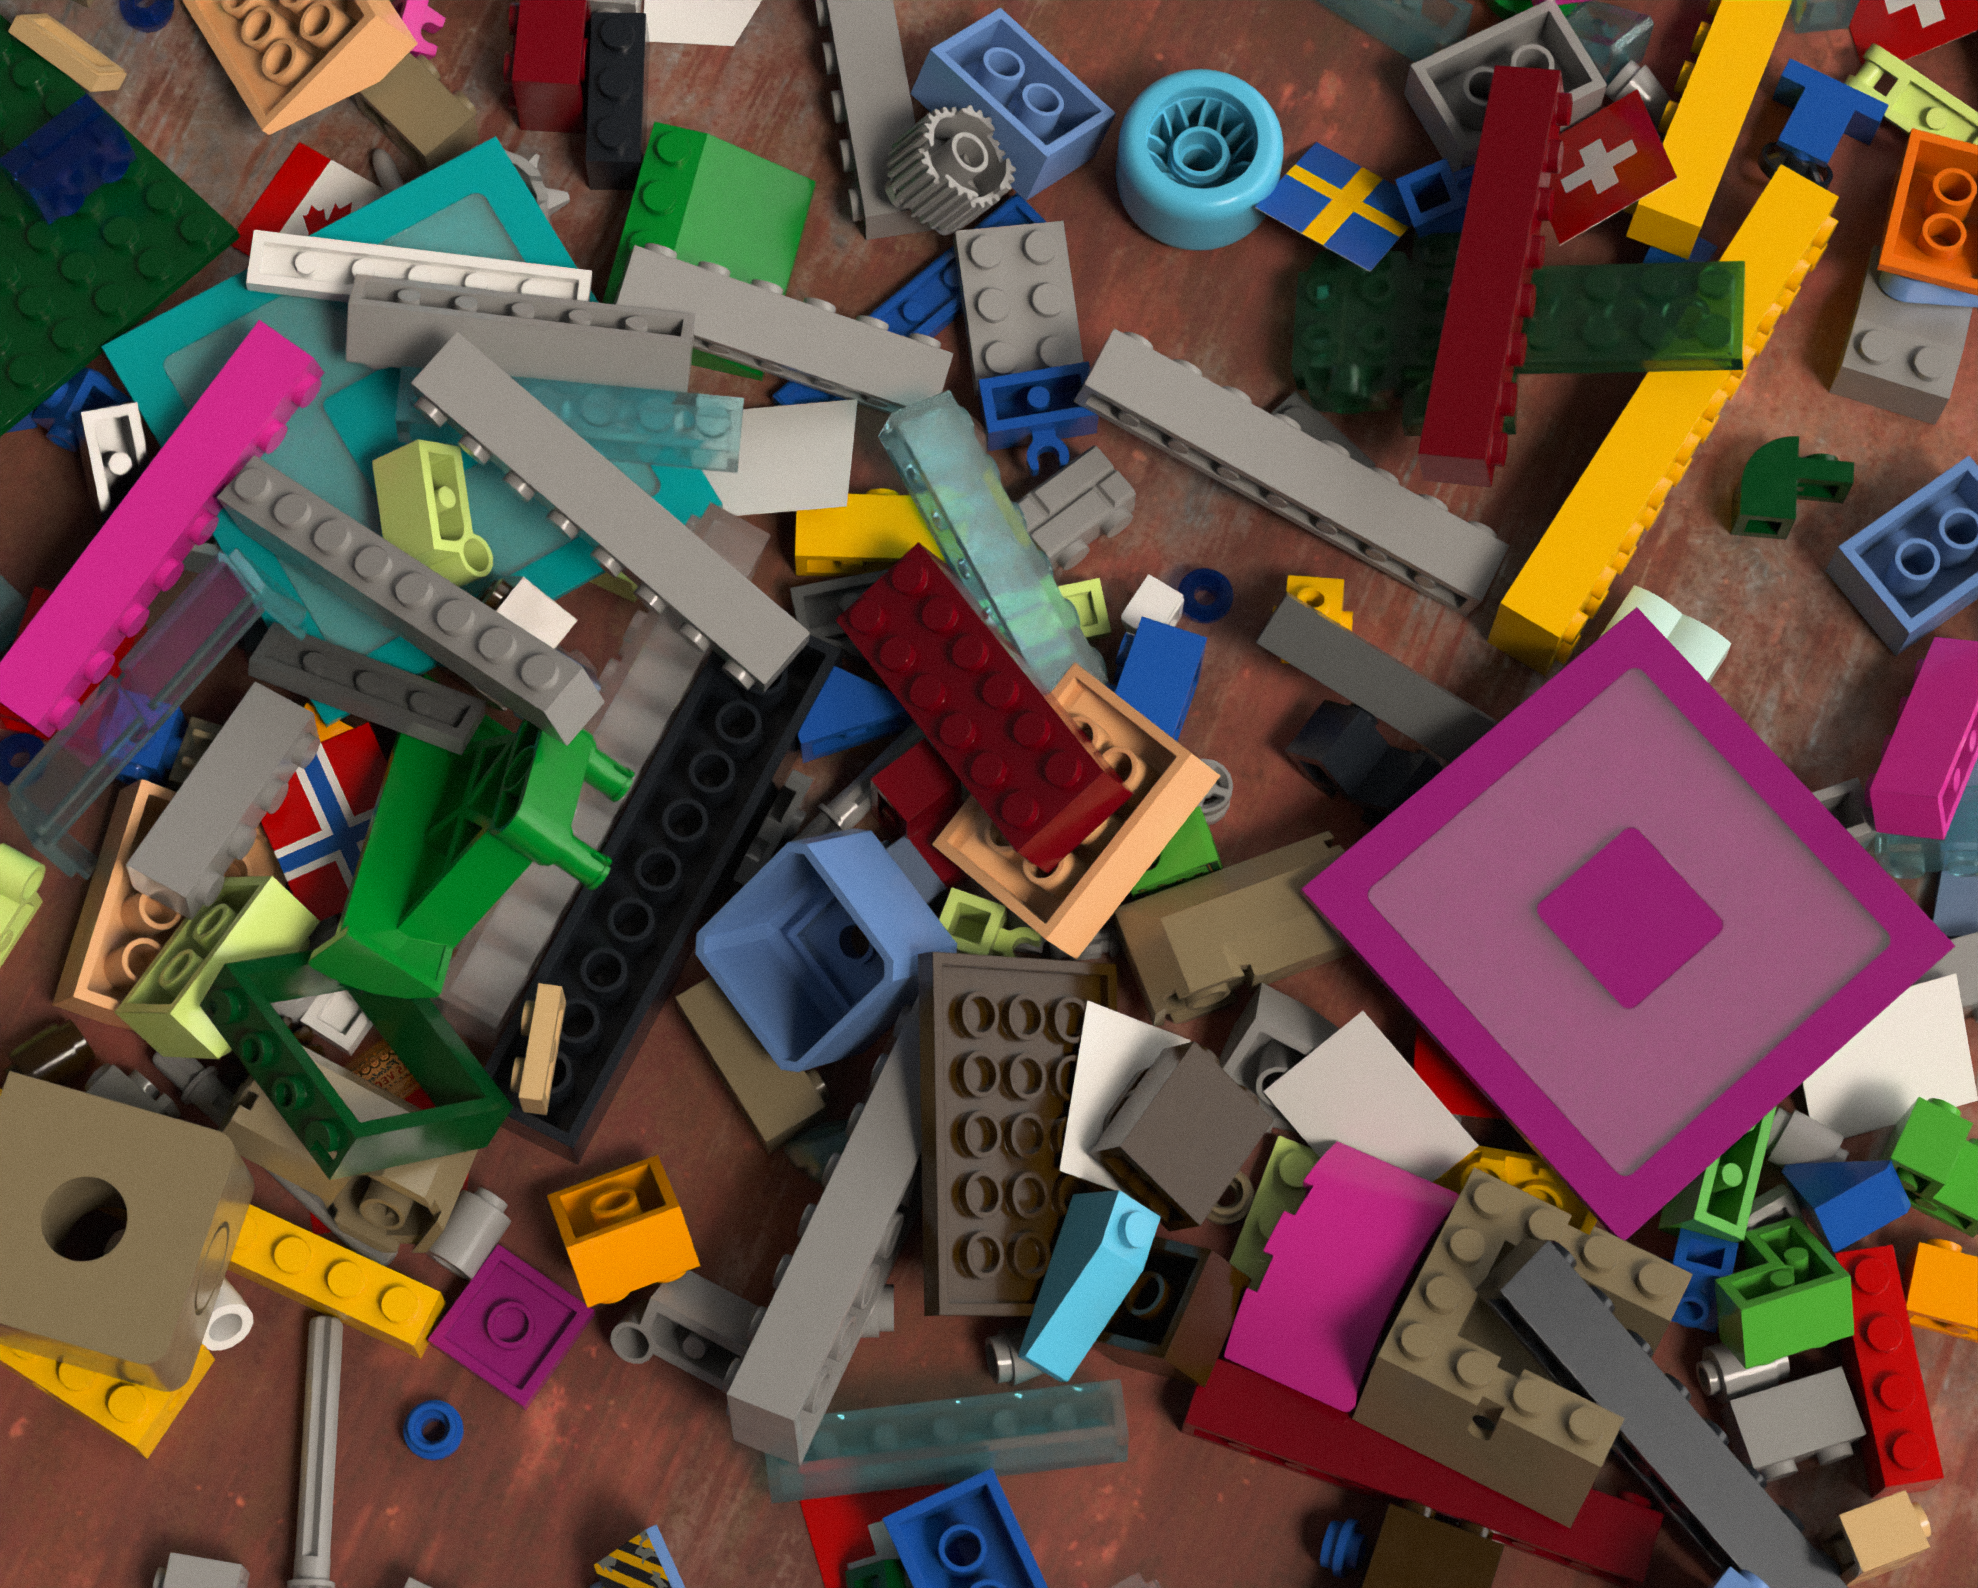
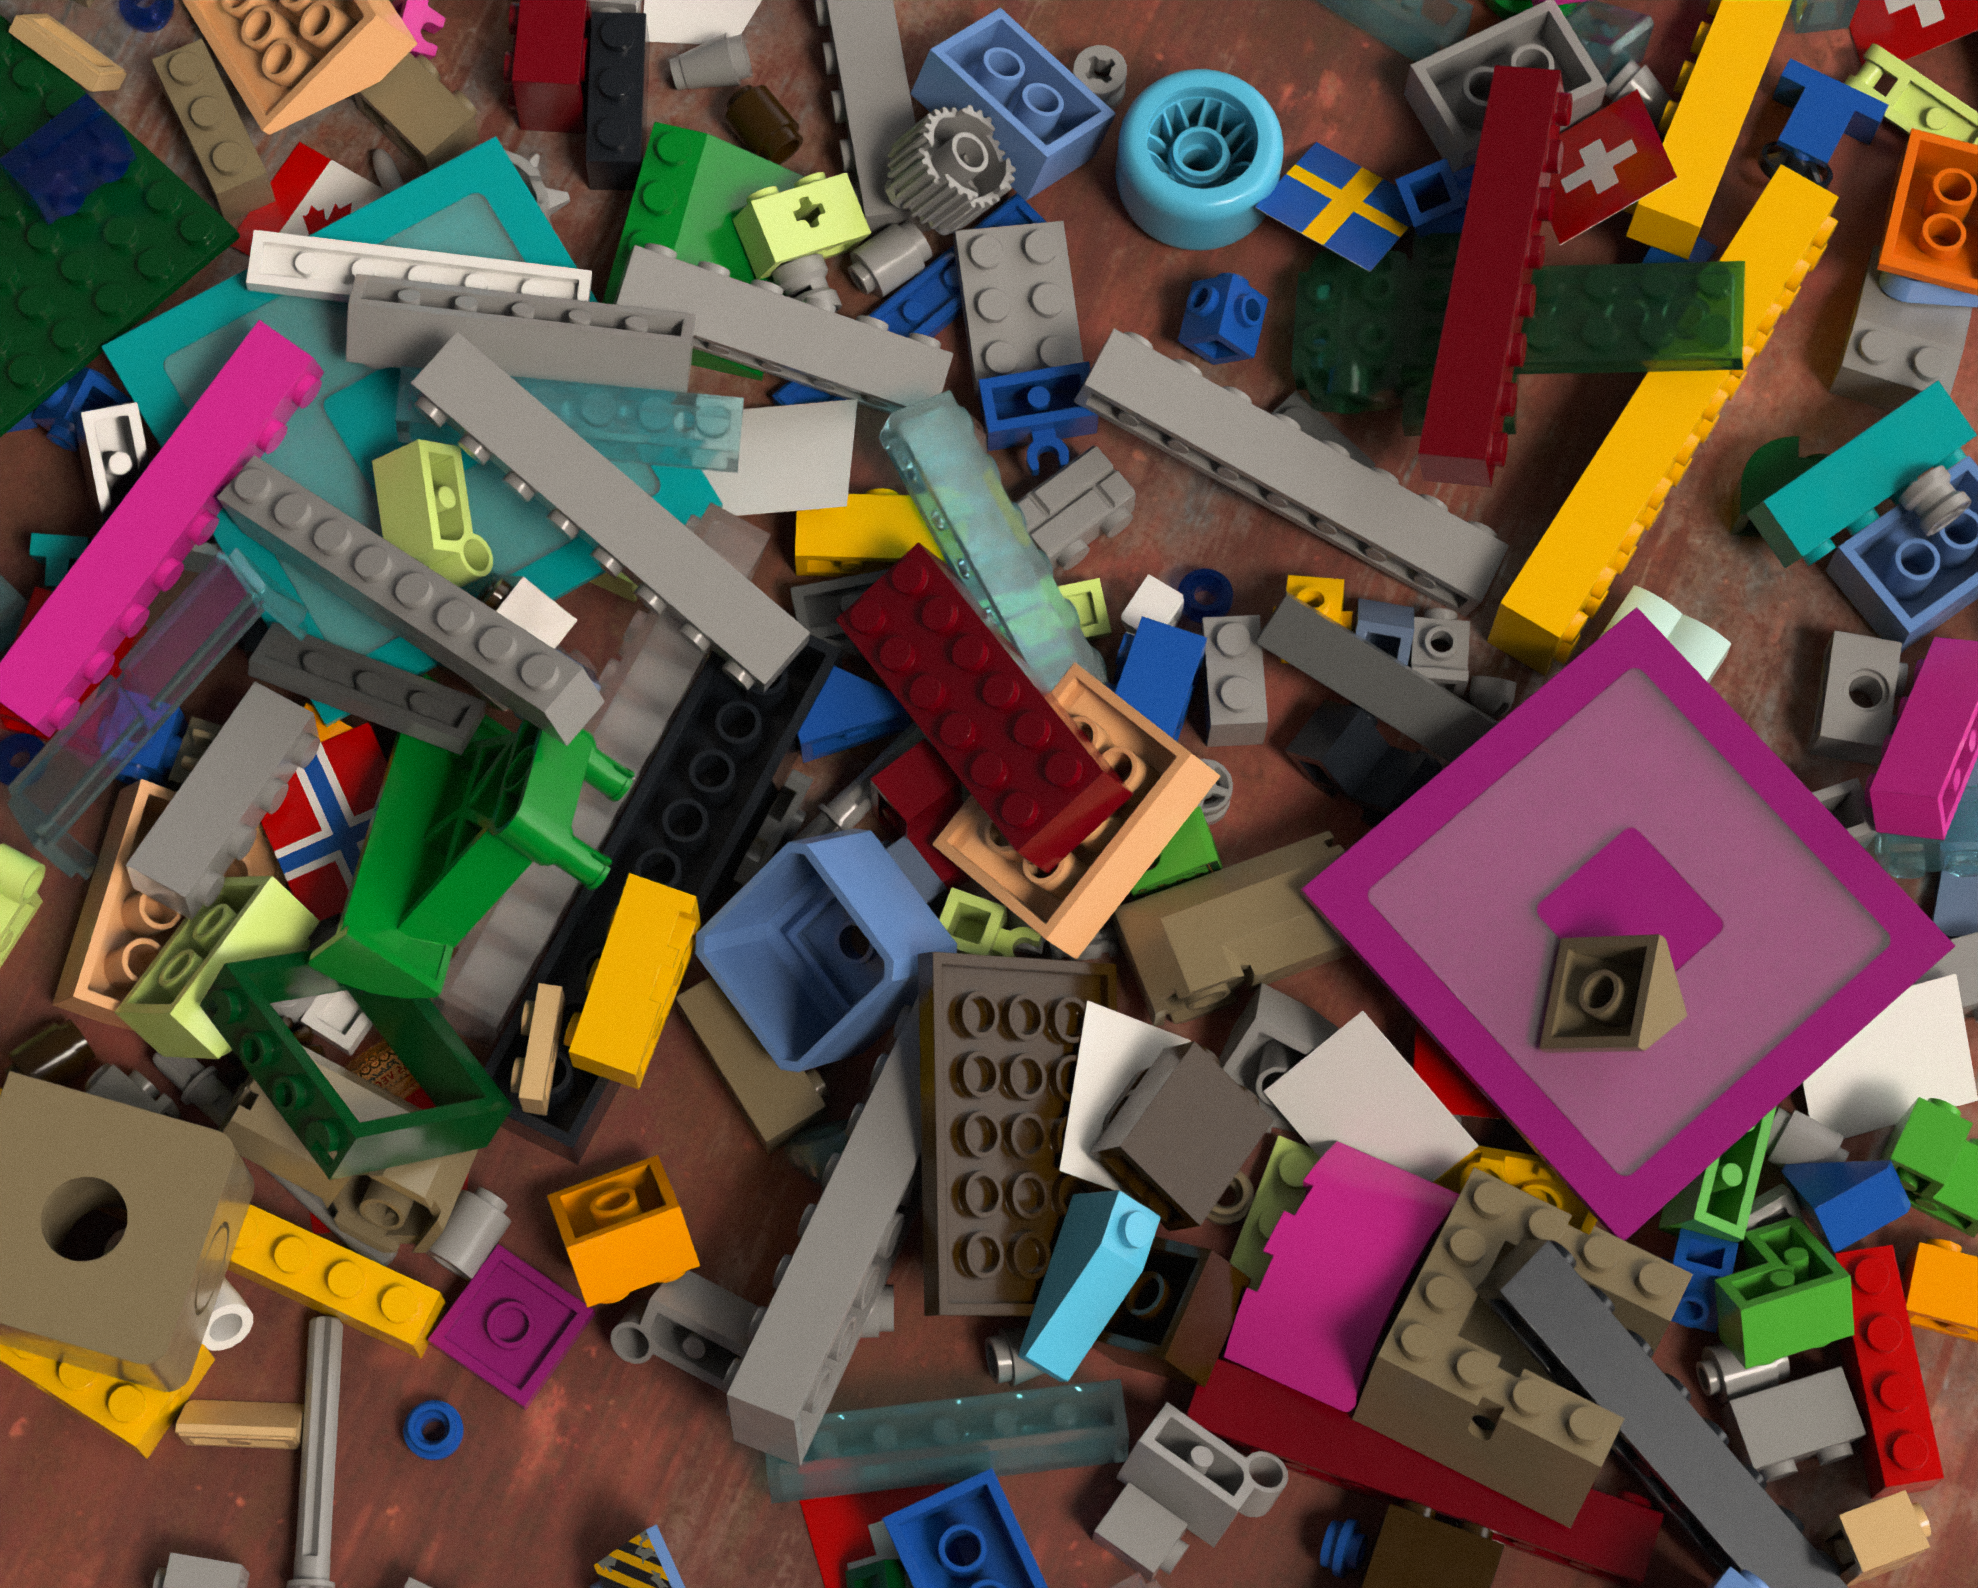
none -> teal tile [29,533,92,591]
none -> dark tan brick [151,38,276,222]
none -> tan slope [175,1400,304,1450]
none -> yellow wedge [564,873,701,1090]
none -> light grey cone [669,32,753,91]
none -> dark brown brick [724,85,803,165]
none -> yellowish green brick [733,172,871,280]
none -> light grey wheel [771,254,842,312]
none -> light grey brick [848,220,932,298]
none -> light grey wheel [1073,45,1127,110]
none -> light grey brick [1092,1482,1190,1582]
none -> light grey hinge [1116,1402,1289,1548]
none -> blue brick [1178,273,1268,365]
none -> light grey brick [1200,615,1268,747]
none -> sand blue brick [1352,598,1415,665]
none -> light grey brick [1407,608,1470,699]
none -> light grey hinge [1469,676,1517,719]
none -> dark tan slope [1539,934,1688,1053]
none -> teal brick [1746,380,1977,568]
none -> light grey brick [1810,630,1908,766]
none -> light grey wheel [1898,465,1972,537]

